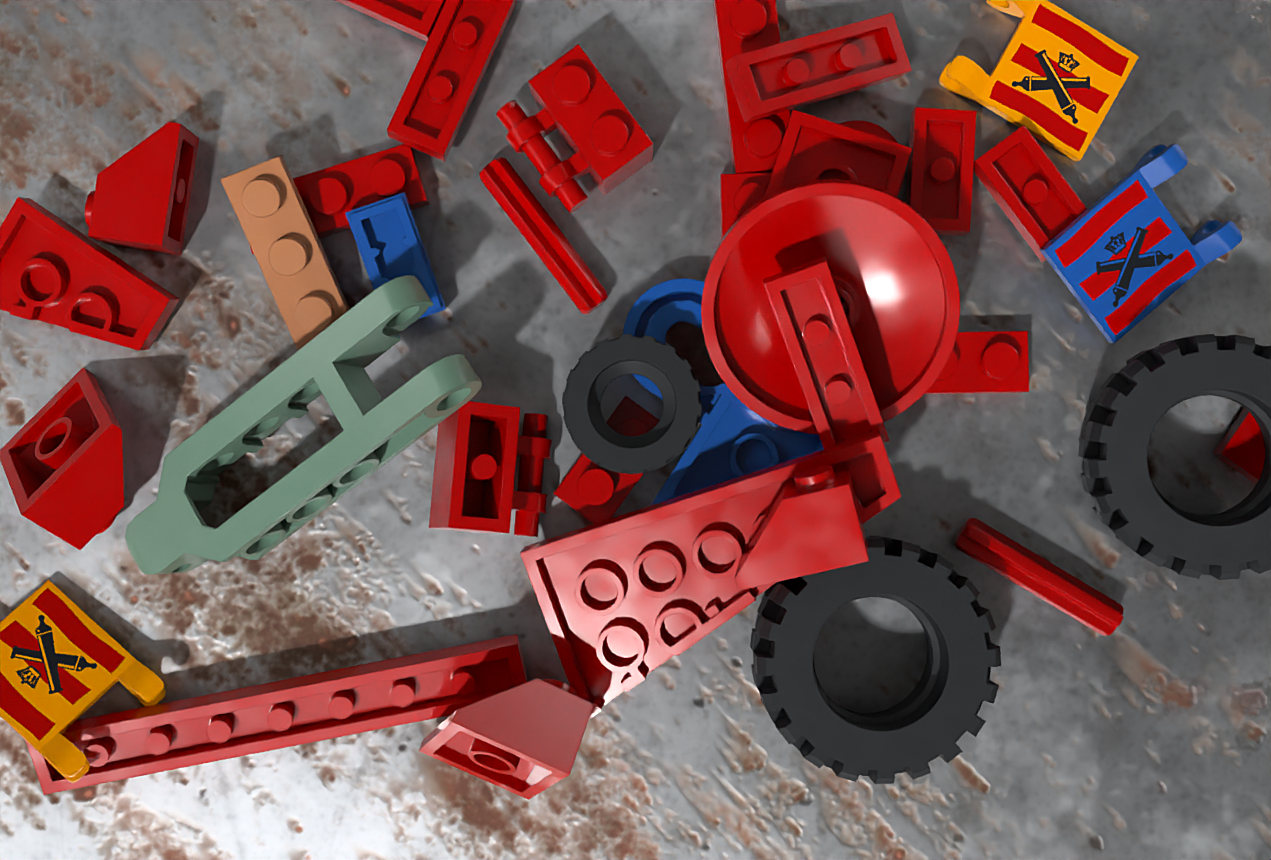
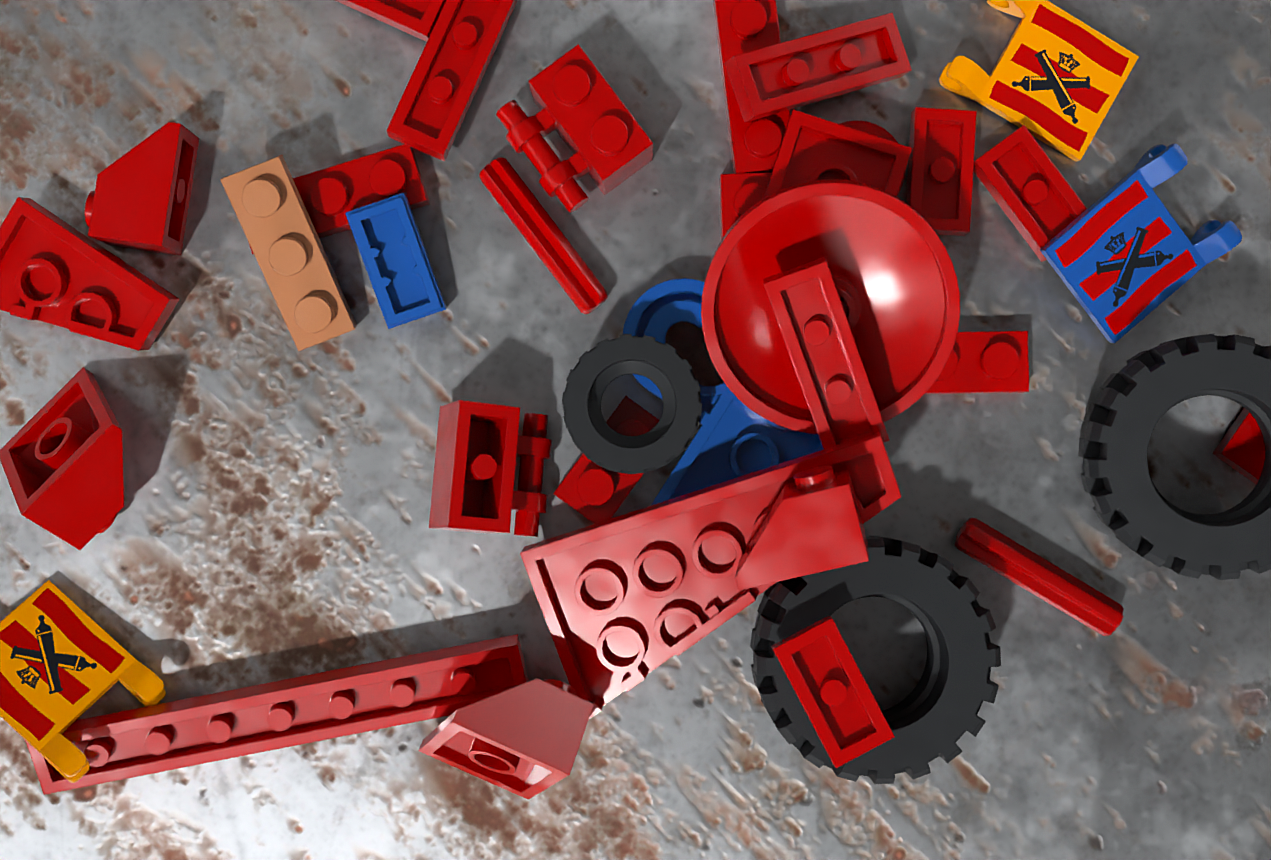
sand green piece [125,275,482,575] -> none
none -> red plate [771,616,895,768]

